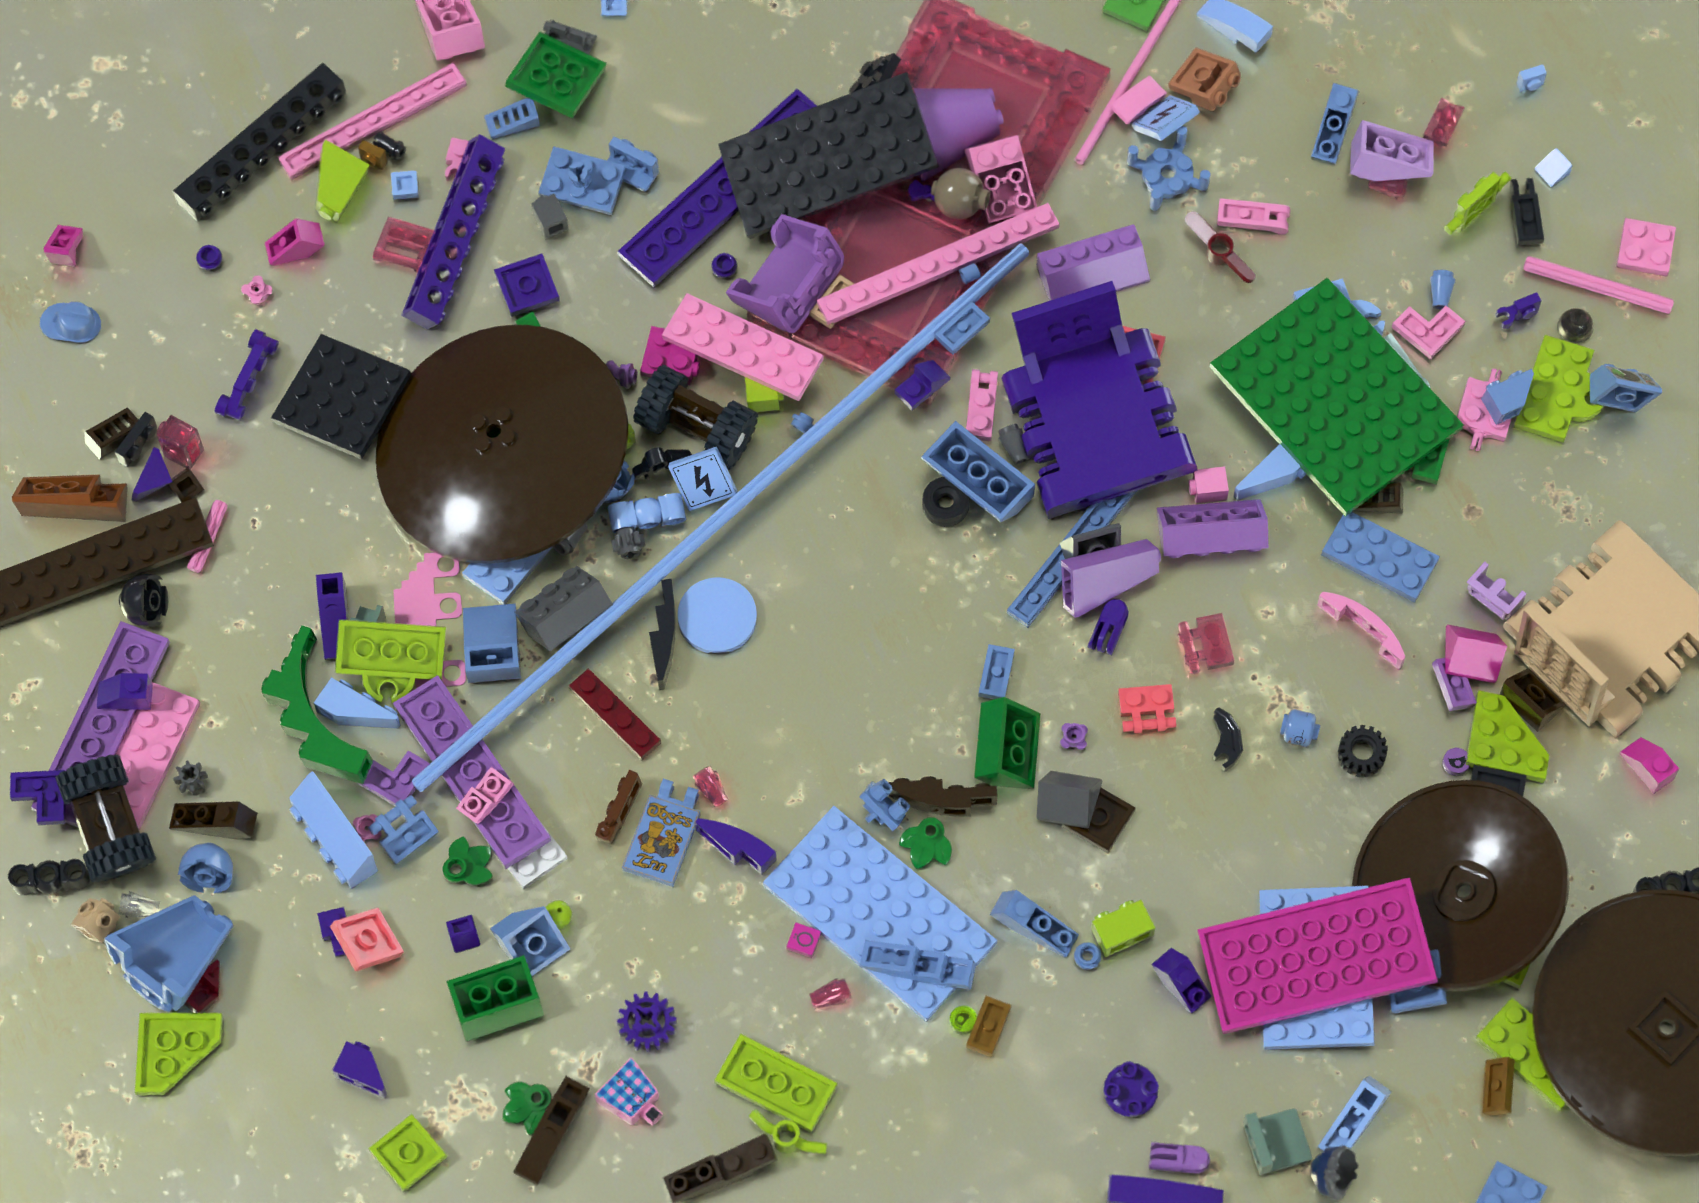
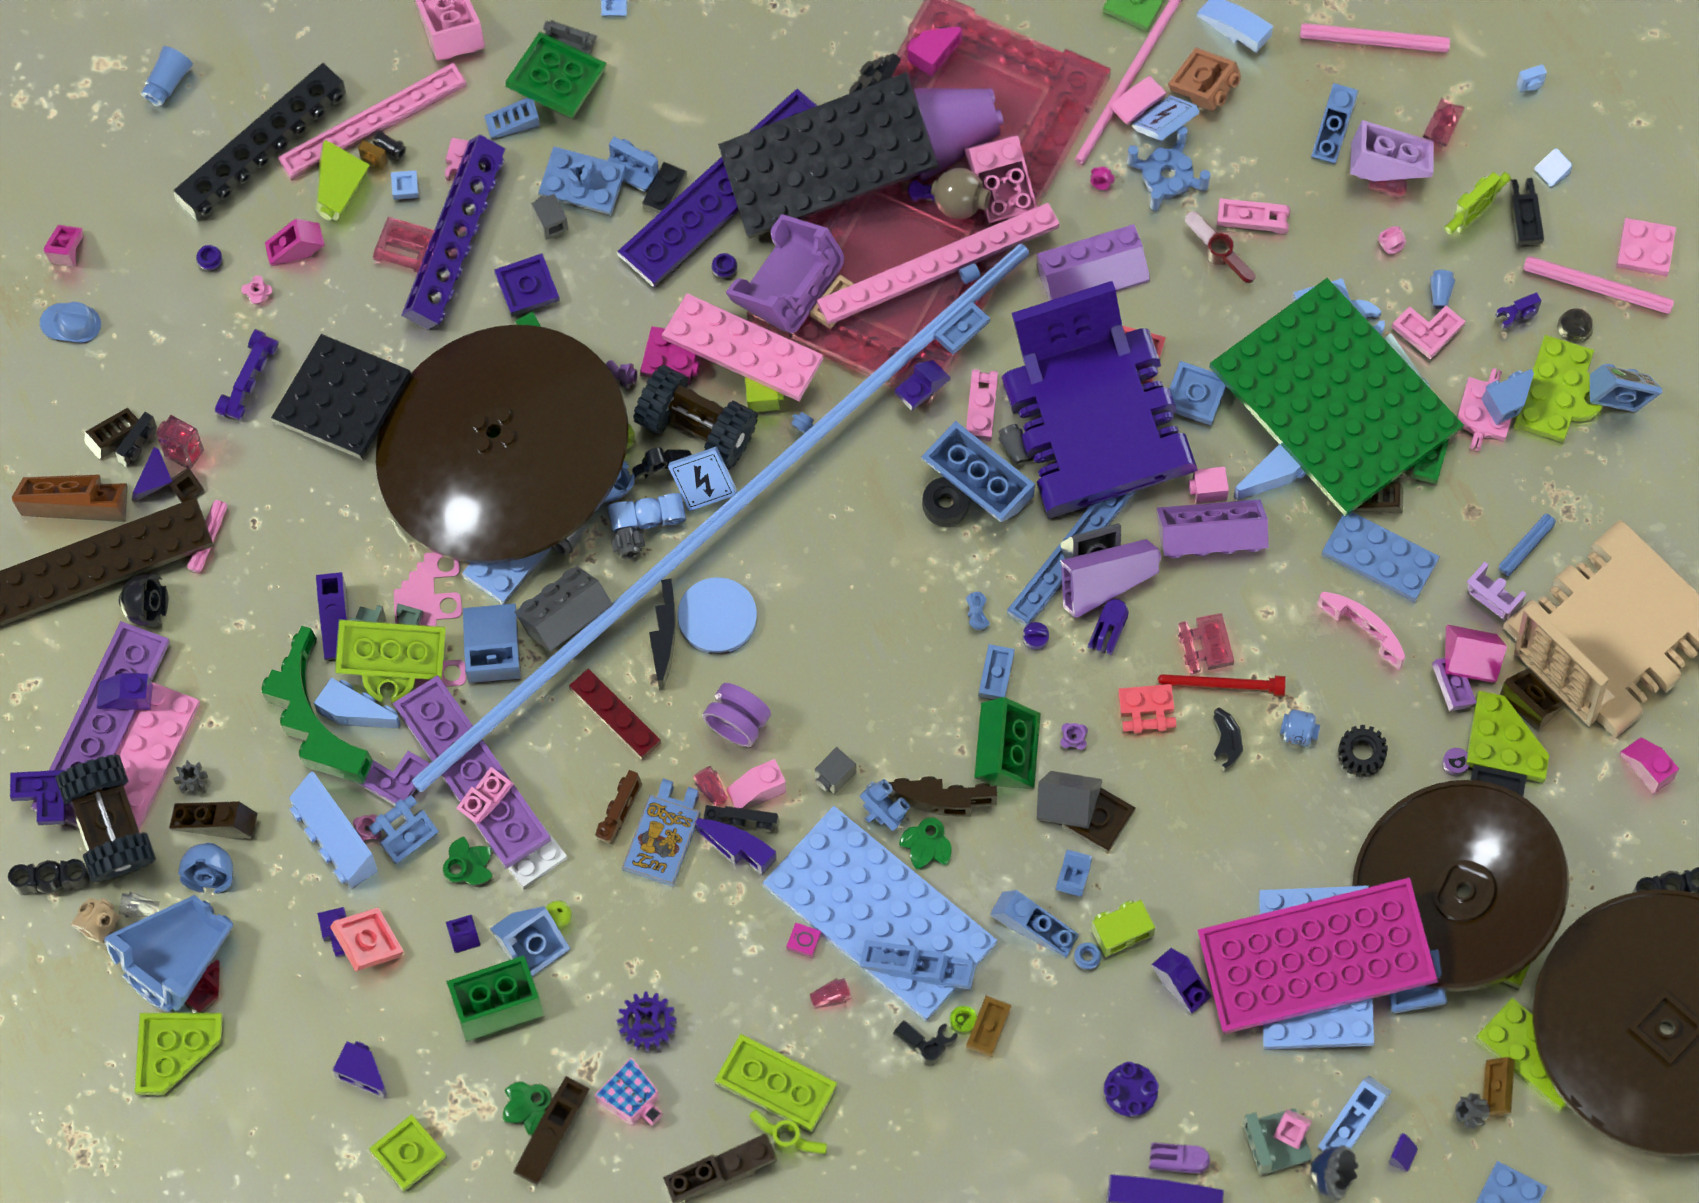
none -> medium blue plant [141,46,193,106]
none -> sand green tile [396,604,423,625]
none -> black plate [642,162,687,214]
none -> medium lavender wheel [702,683,771,747]
none -> black hinge [704,805,780,832]
none -> bright pink slope [726,759,786,809]
none -> dark grey brick [815,747,856,795]
none -> black bar [893,1020,958,1066]
none -> dark pink slope [907,26,962,77]
none -> medium blue piece [966,592,990,630]
none -> dark purple tile [1023,622,1049,650]
none -> medium blue bracket [1056,850,1092,897]
none -> dark pink plate [1090,166,1115,190]
none -> red piece [1157,674,1286,697]
none -> medium blue plate [1170,361,1226,426]
none -> bright pink slope [1273,1109,1312,1149]
none -> bright pink axle [1300,23,1450,52]
none -> bright pink tile [1378,226,1406,254]
none -> dark purple slope [1389,1133,1418,1172]
none -> dark grey gear [1455,1093,1489,1129]
none -> medium blue axle [1498,514,1556,576]

